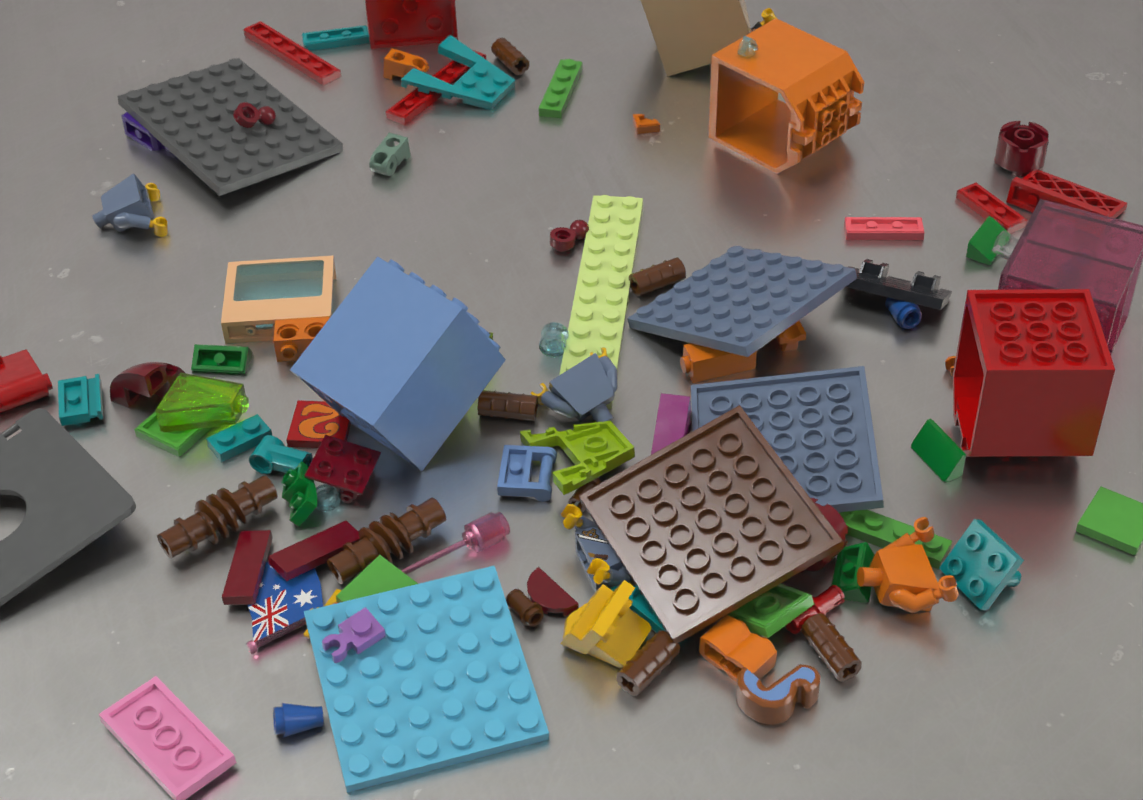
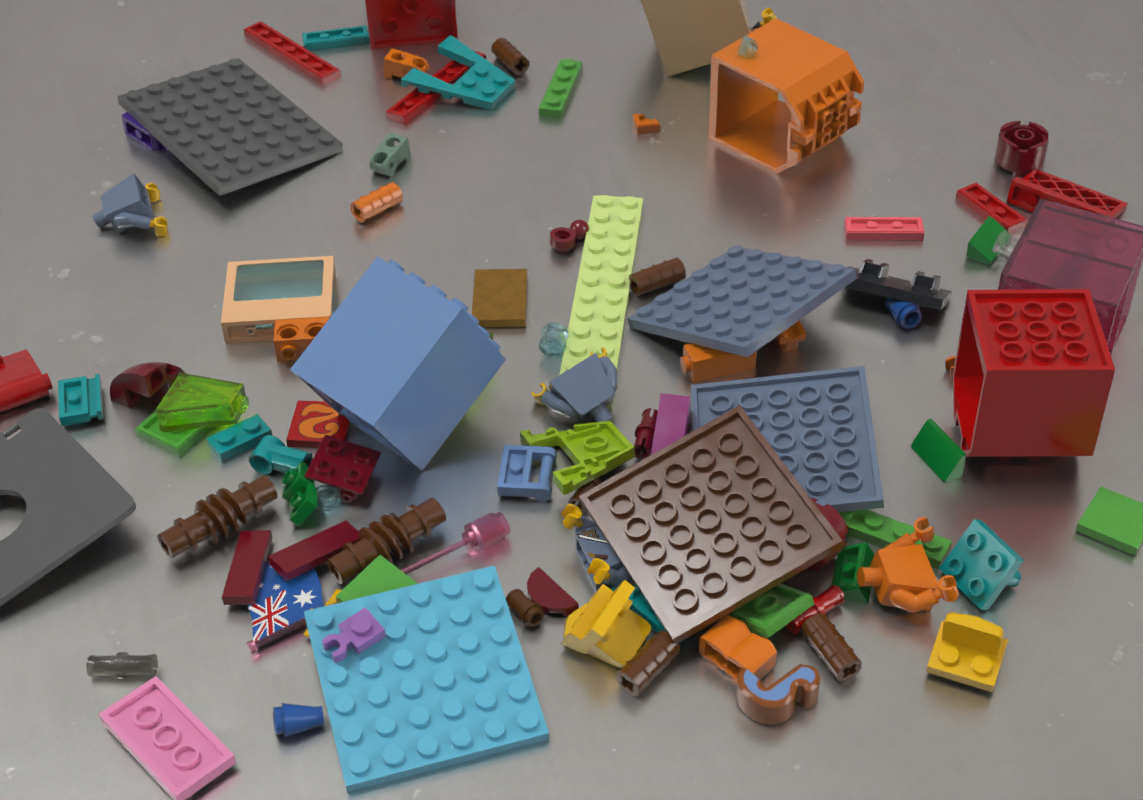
green slope [191,344,253,374] -> none
dark red plate [233,102,276,128] -> none
reddish brown axle [477,390,538,421] -> none
none -> clear smoke pin [86,652,158,679]
none -> orange axle [350,182,403,223]
none -> pearl gold tile [472,269,527,327]
none -> dark red pin [634,408,658,459]
none -> yellow piece [926,612,1009,693]

